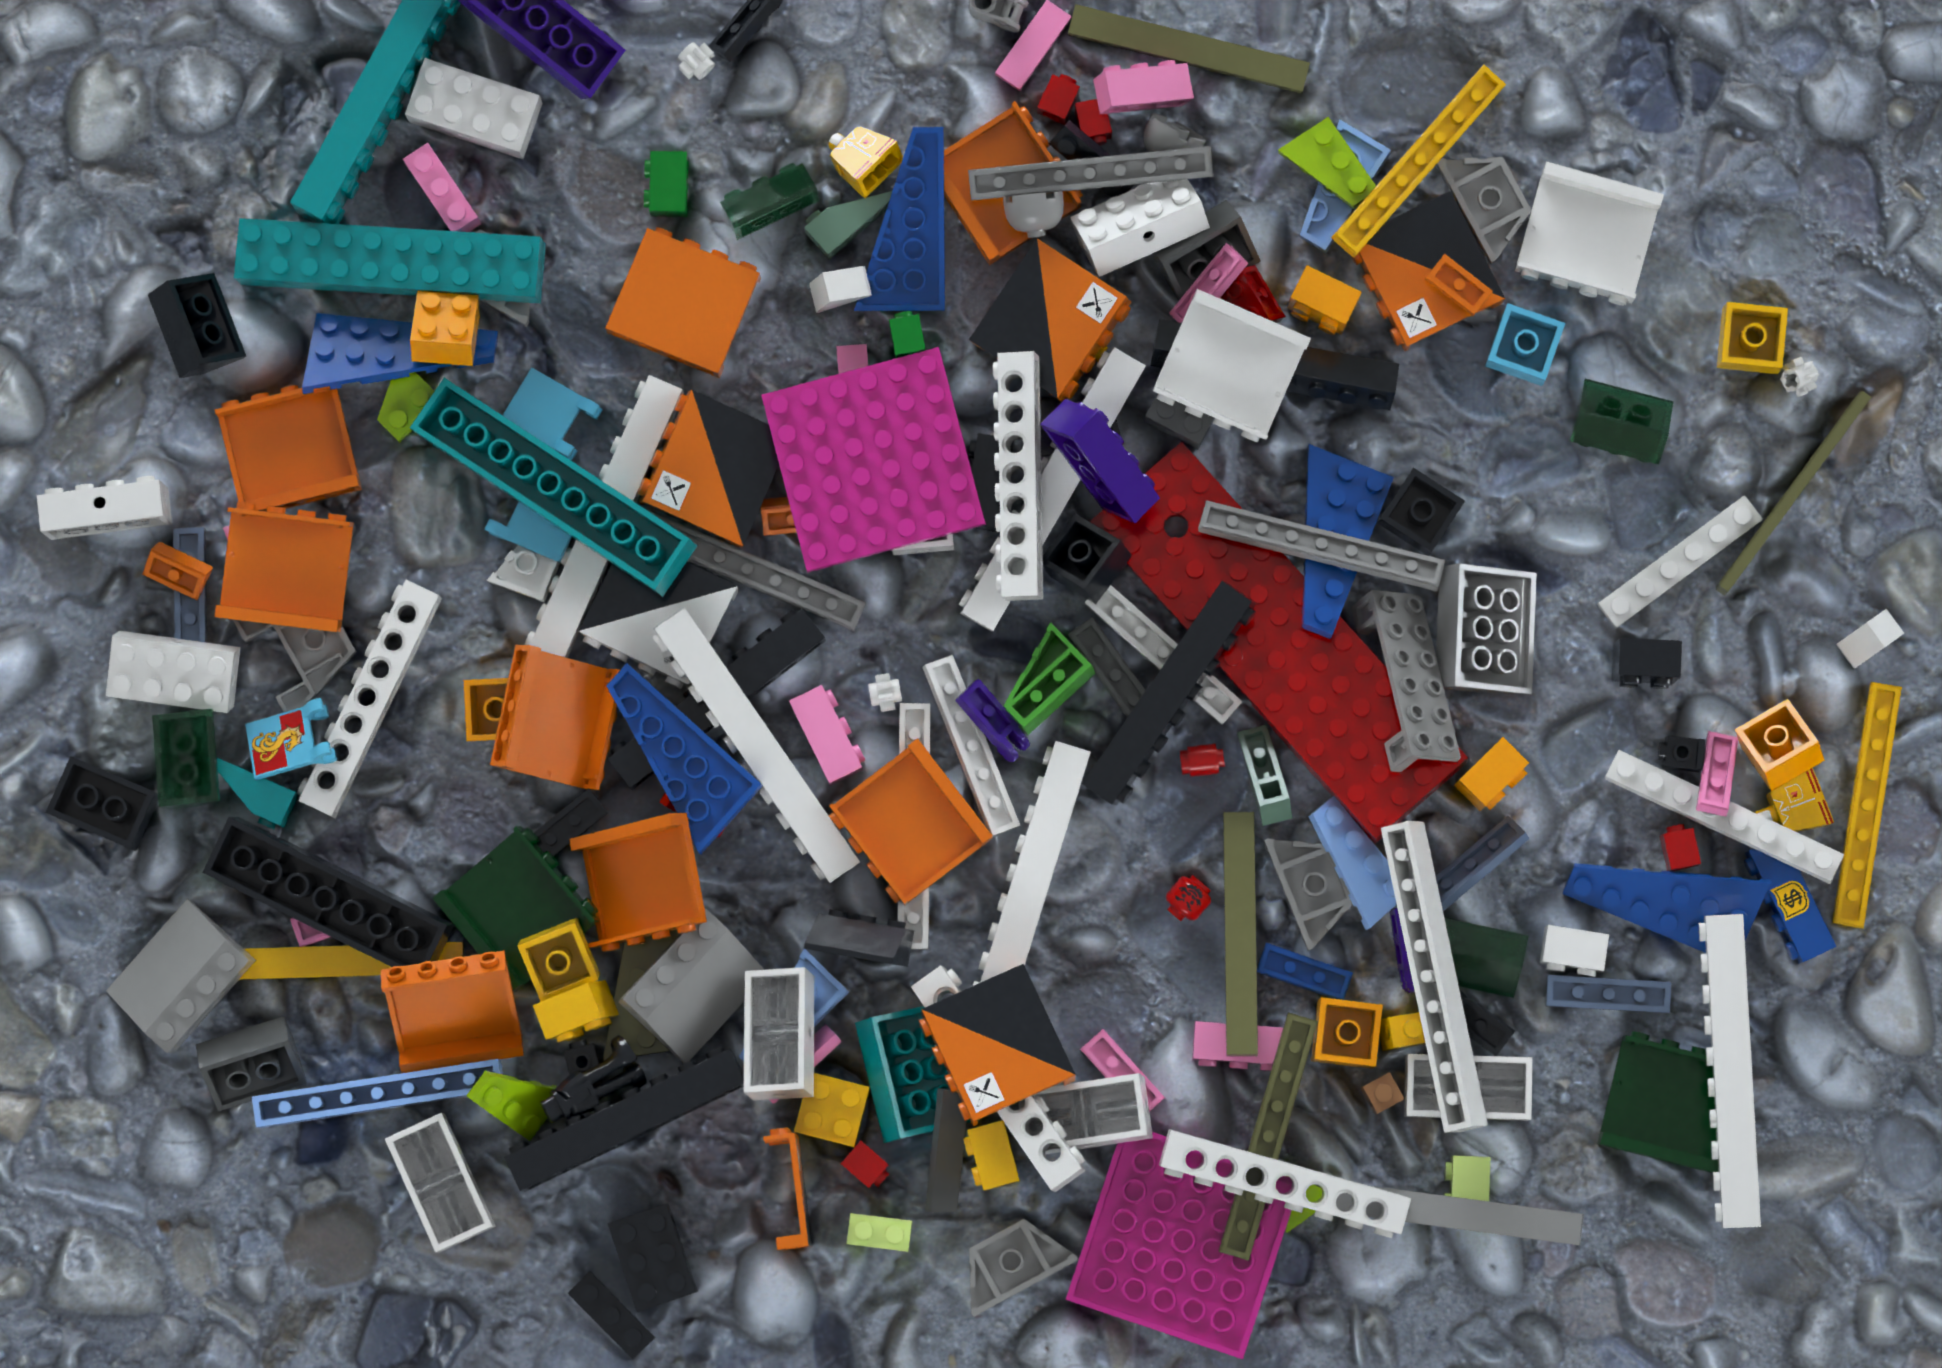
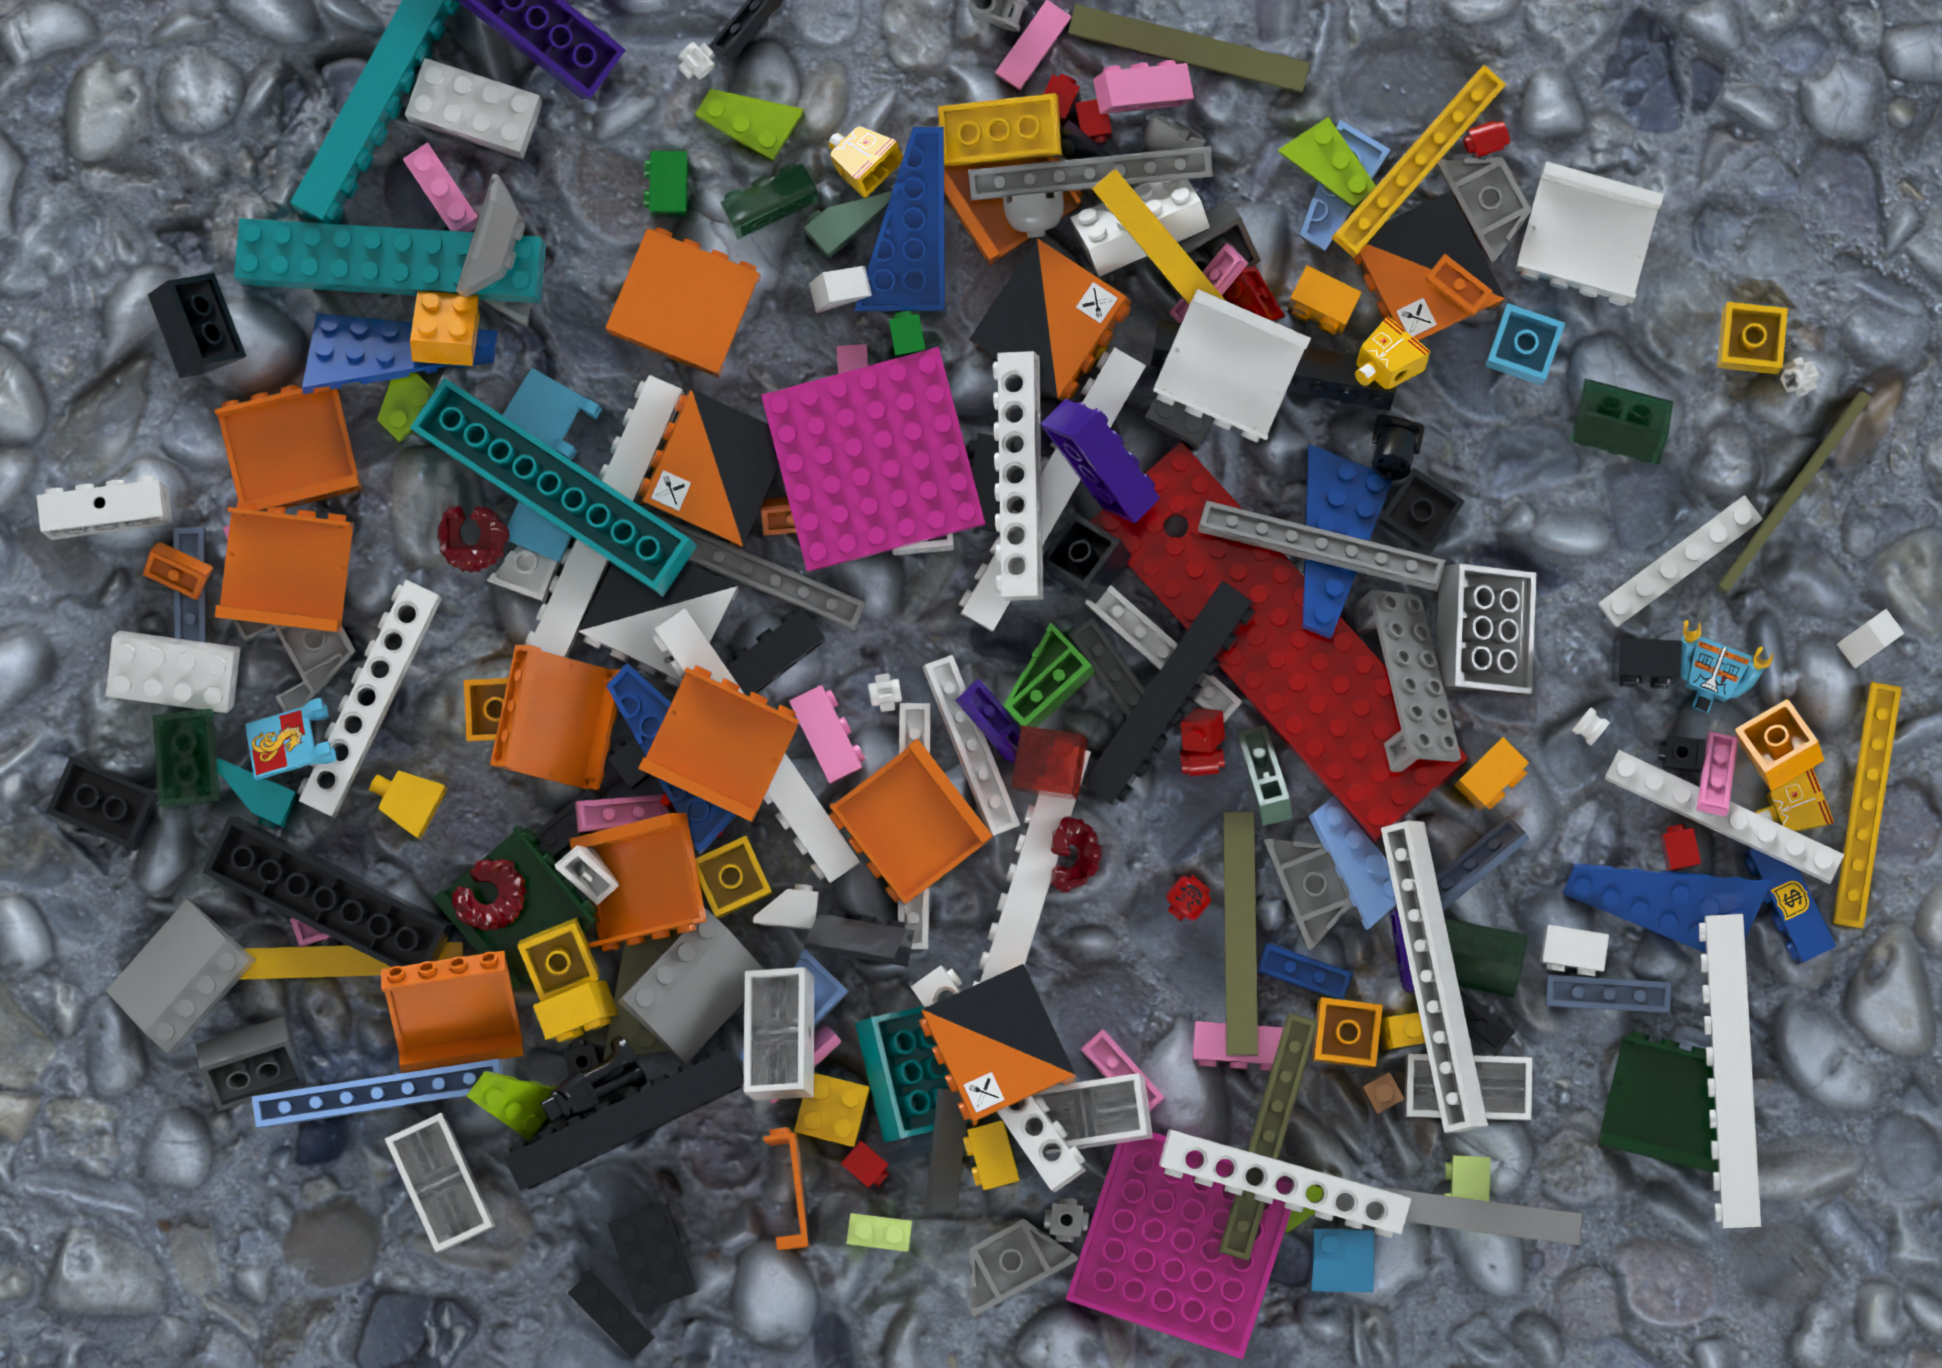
none -> yellow torso [369,770,448,840]
none -> dark red piece [437,506,510,573]
none -> dark red piece [452,859,527,931]
none -> light grey wedge [456,174,525,297]
none -> white slope [555,845,620,905]
none -> bright pink tile [575,794,669,833]
none -> orange panel [638,665,800,822]
none -> lime wing [695,89,804,162]
none -> yellow brick [695,836,773,919]
none -> white slope [753,884,819,930]
none -> yellow tile [938,93,1062,168]
none -> clear red brick [1011,725,1088,800]
none -> light grey brick [1044,1198,1089,1243]
none -> dark red piece [1051,816,1103,893]
none -> yellow tile [1091,168,1226,305]
none -> red brick [1181,708,1225,753]
none -> dark azure slope [1311,1229,1374,1293]
none -> yellow torso [1355,316,1431,389]
none -> black piece [1371,414,1425,481]
none -> red brick [1463,120,1510,158]
none -> white wheel [1572,707,1610,746]
none -> medium azure torso [1681,620,1774,714]

